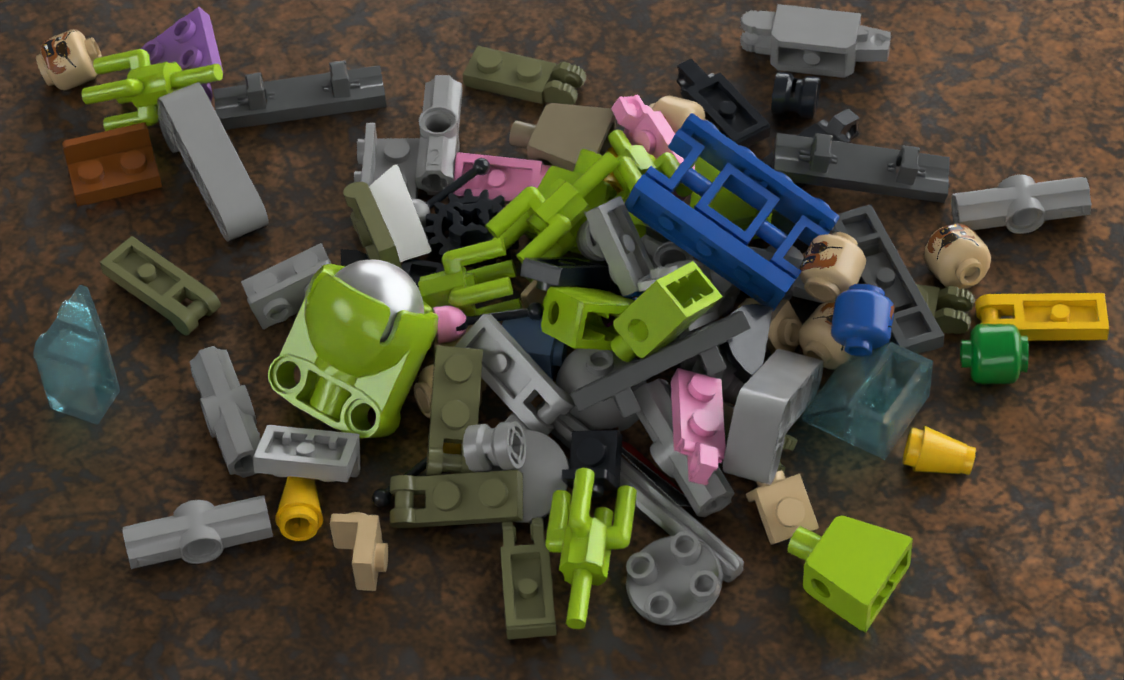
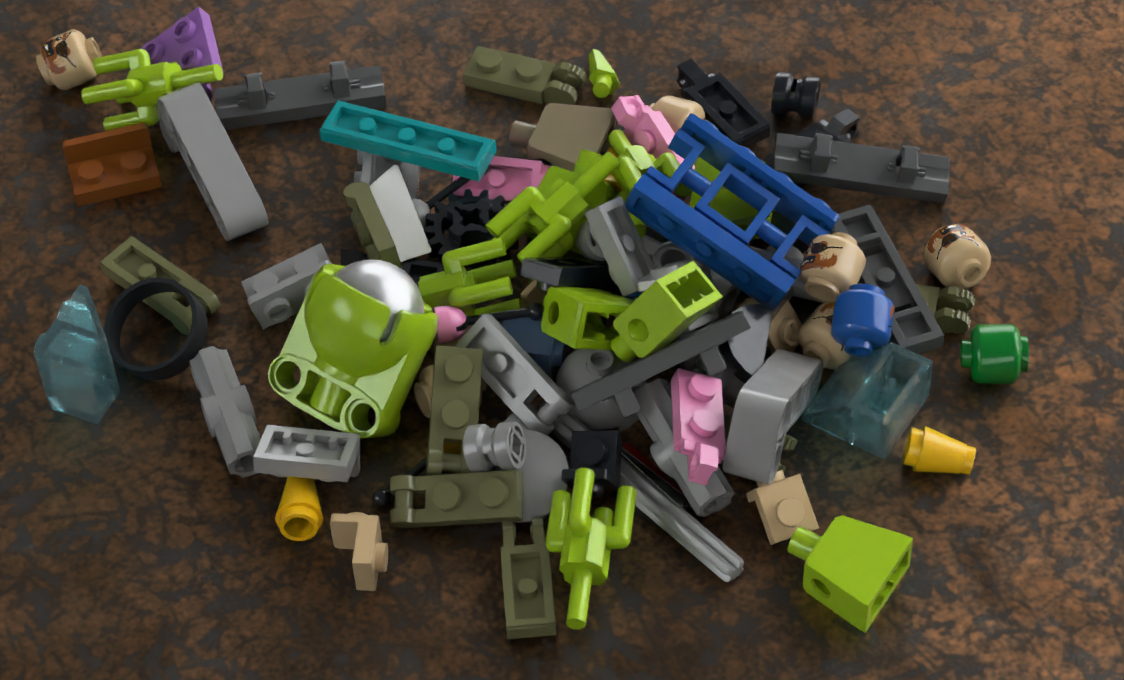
light grey piece [122,495,273,569] -> none
light grey piece [416,75,463,195] -> none
light grey dish [626,531,723,625] -> none
light grey hinge [740,4,891,78] -> none
light grey piece [951,175,1092,234] -> none
yellow plate [975,293,1109,341] -> none
none -> black tyre [104,278,208,381]
none -> teal tile [319,100,497,182]
none -> lime bar [589,49,620,98]

